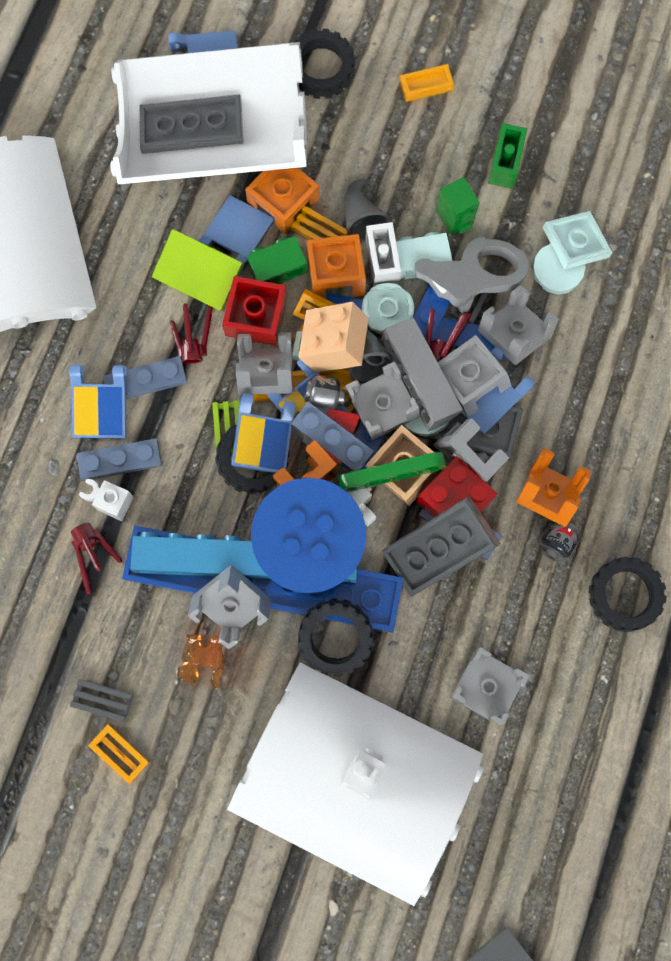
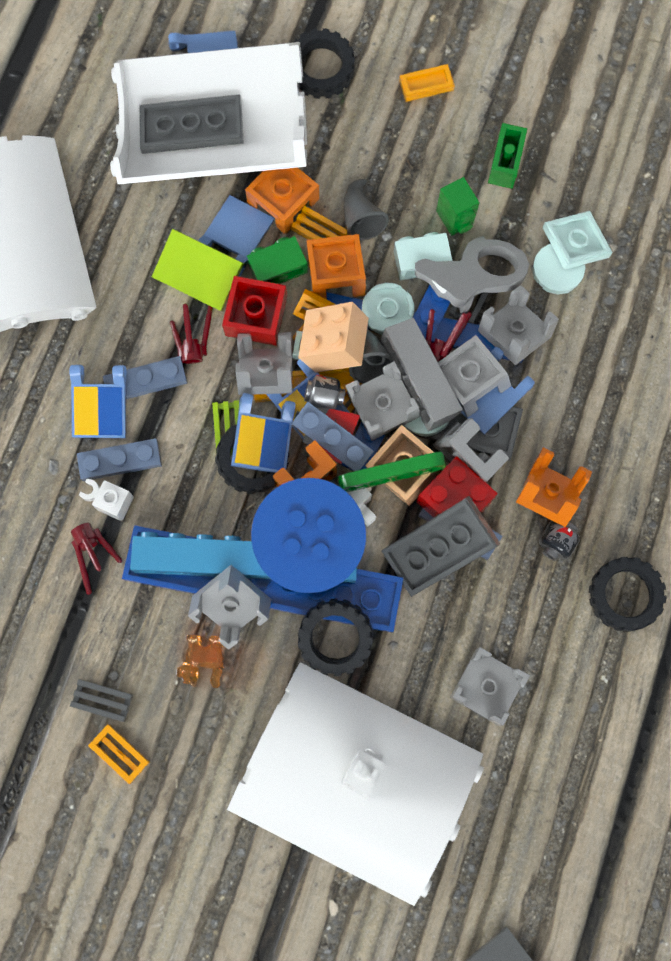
white brick [365,222,401,286] -> none

